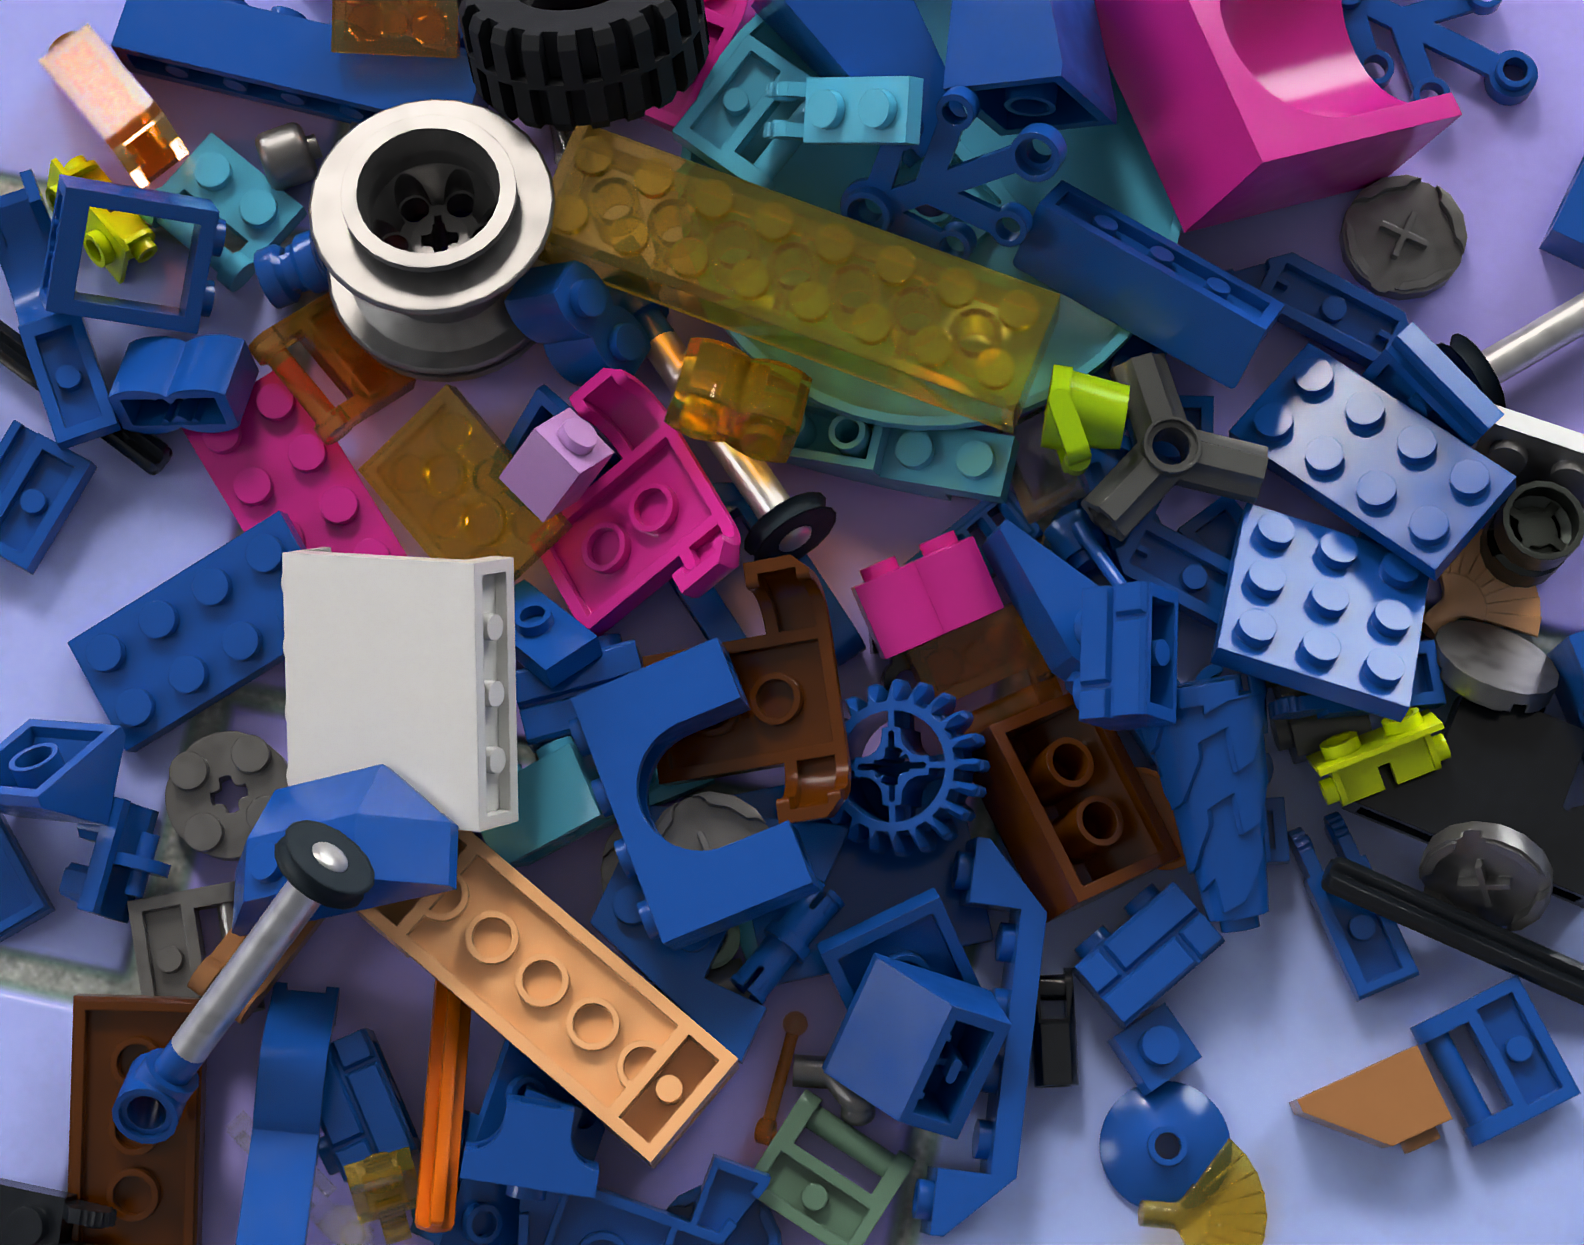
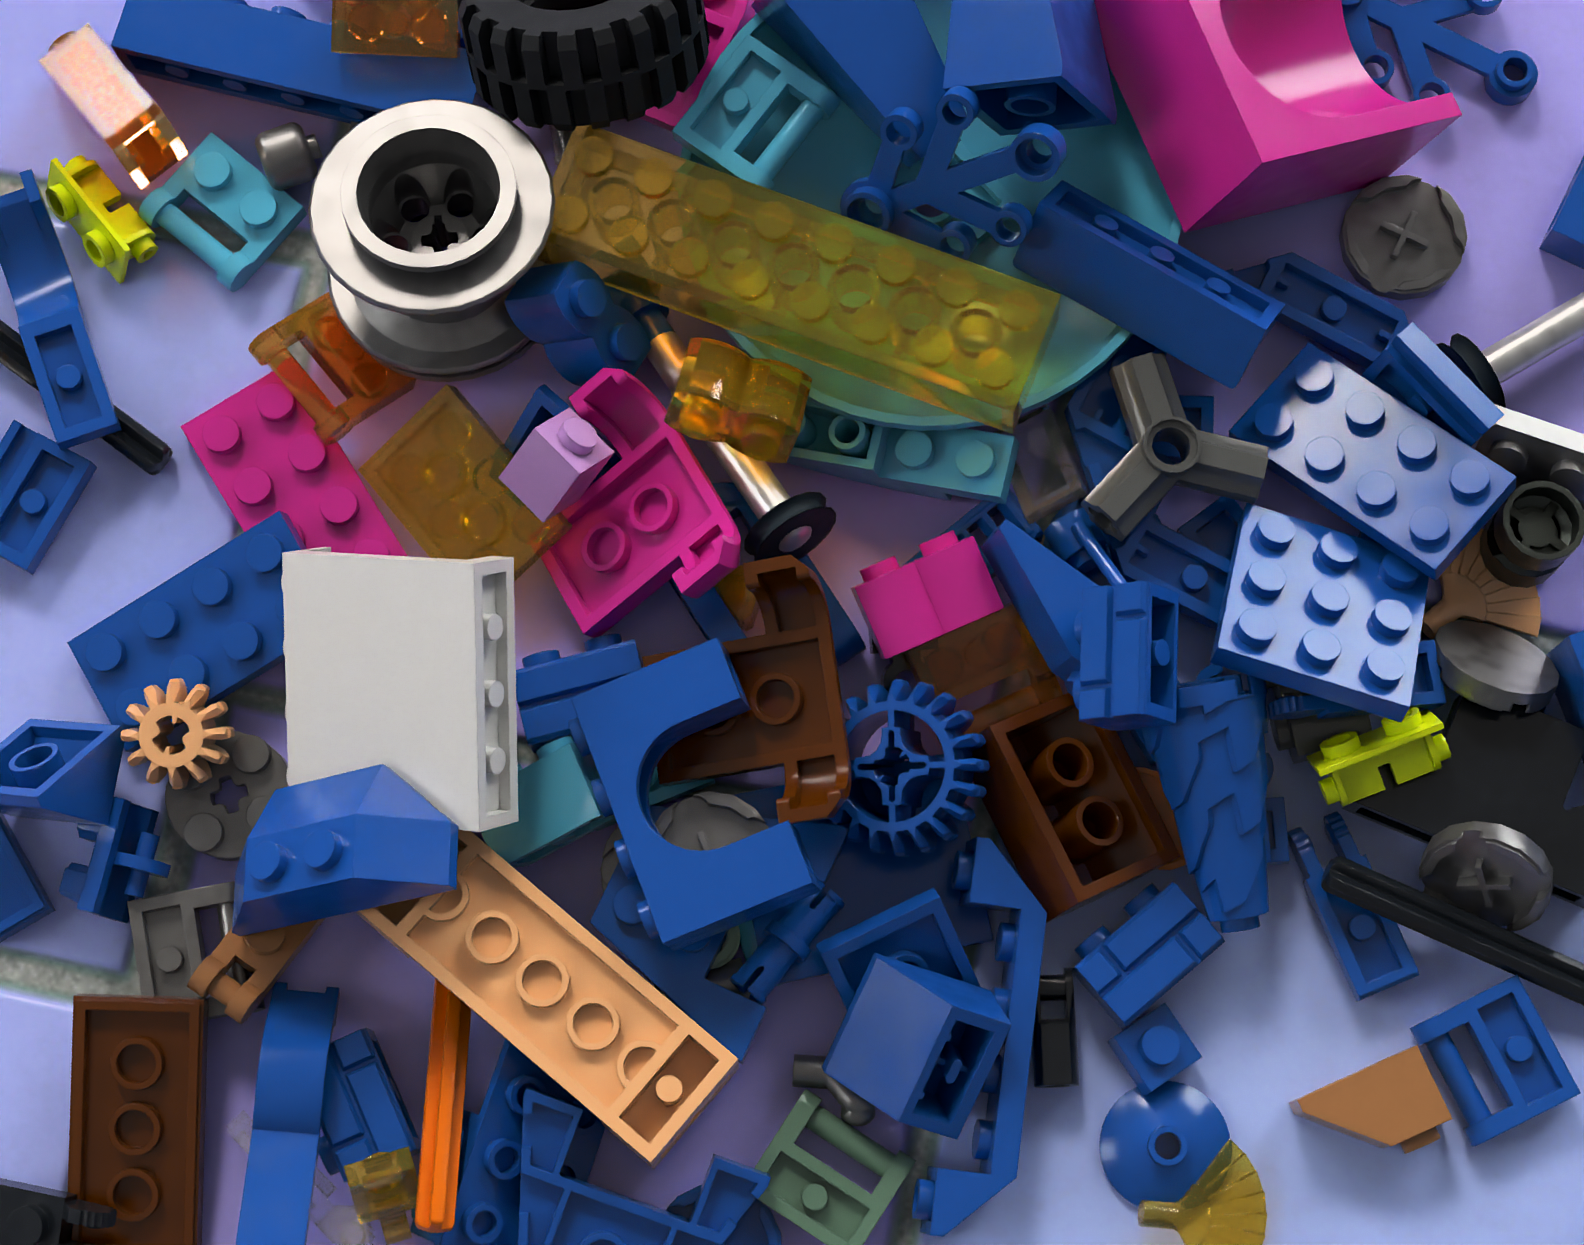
blue window [39,174,226,334] -> none
blue brick [108,334,259,434] -> none
piece [112,820,375,1144] -> none
blue wheel [254,230,329,309] -> none
blue brick [459,1094,599,1201] -> none
blue plate [514,579,603,689] -> none
clear orange hinge [754,1011,808,1146] -> none
medium azure hinge [763,76,924,145] -> none
lime piece [1040,364,1130,476] -> none
none -> light nougat gear [120,678,235,790]
none -> clear yellow slope [714,565,760,632]

